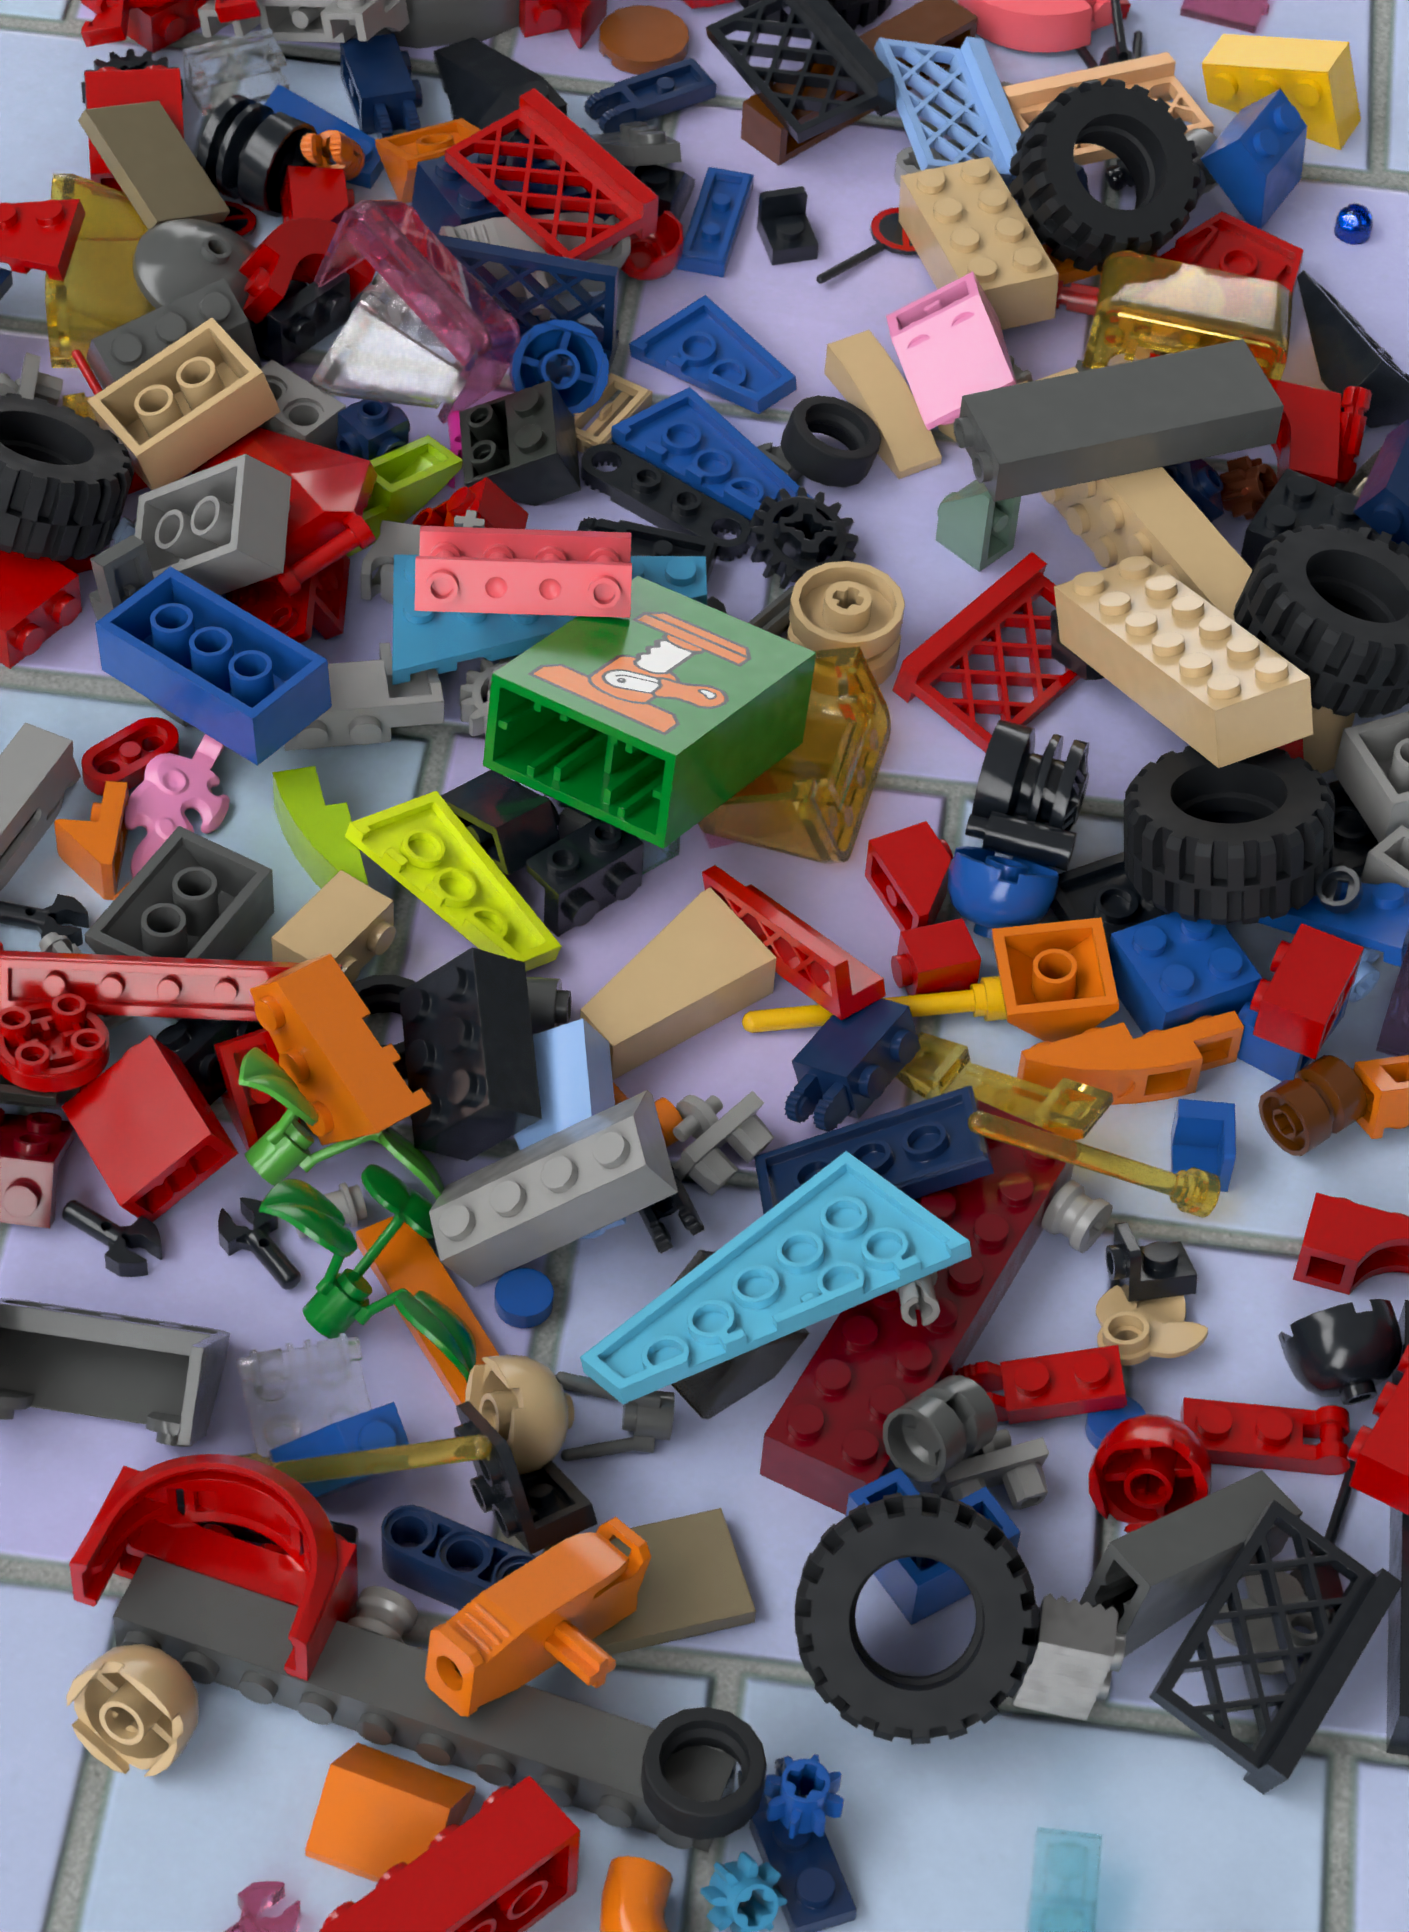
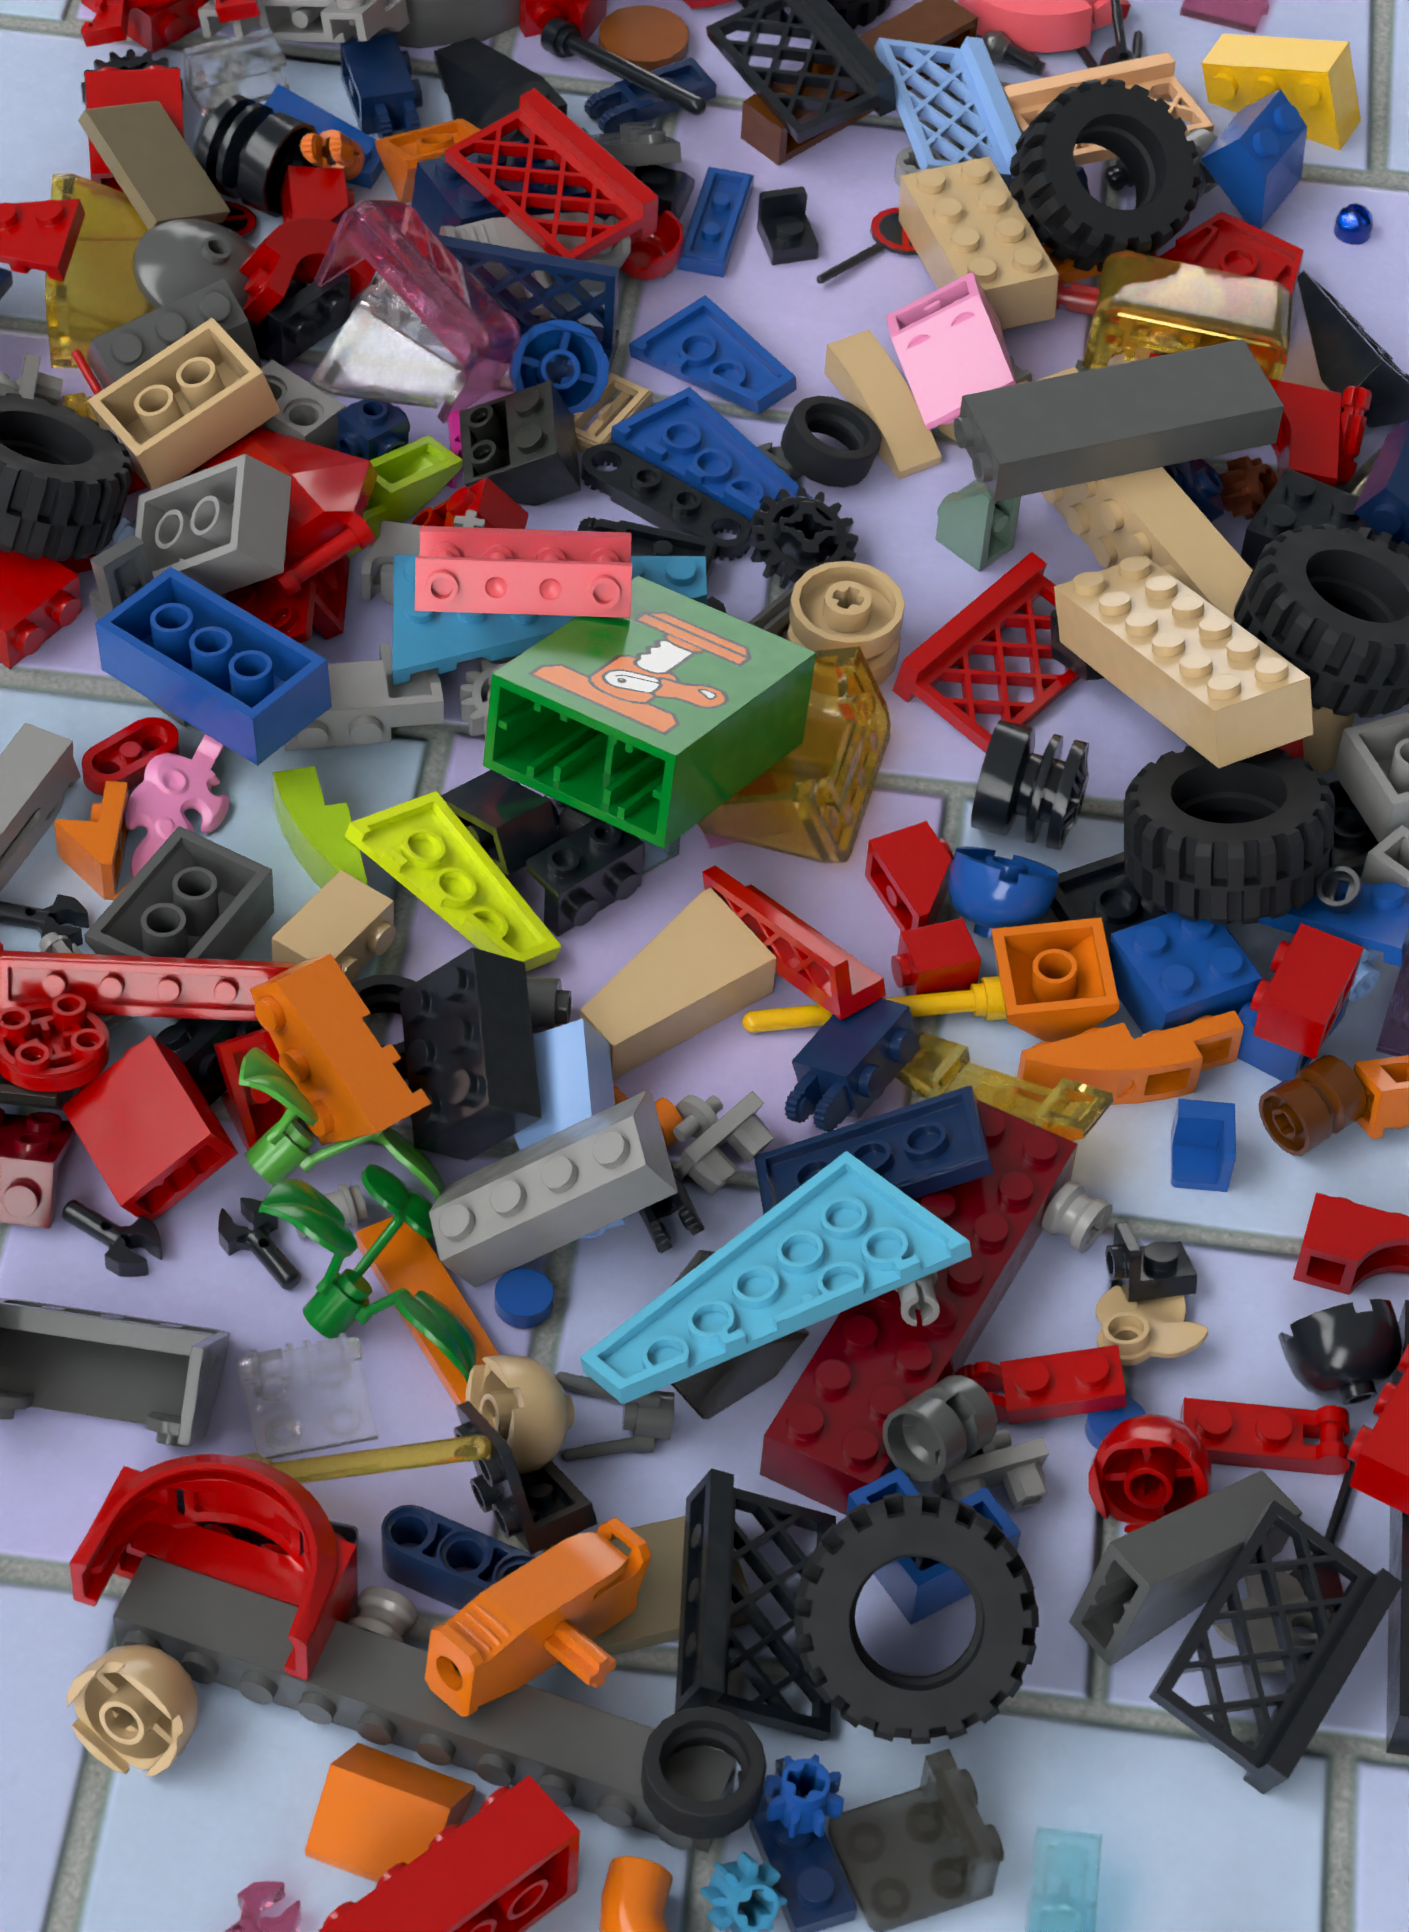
blue slope [269,1402,415,1499] -> none
black cylinder [965,811,1077,871] -> none
clear yellow piece [968,1111,1220,1218] -> none
flat silver brick [1013,1593,1126,1721] -> none
none -> black piece [541,17,706,115]
none -> black fence [675,1468,836,1741]
none -> clear smoke bracket [828,1748,1004,1932]
none -> piece [982,30,1046,75]

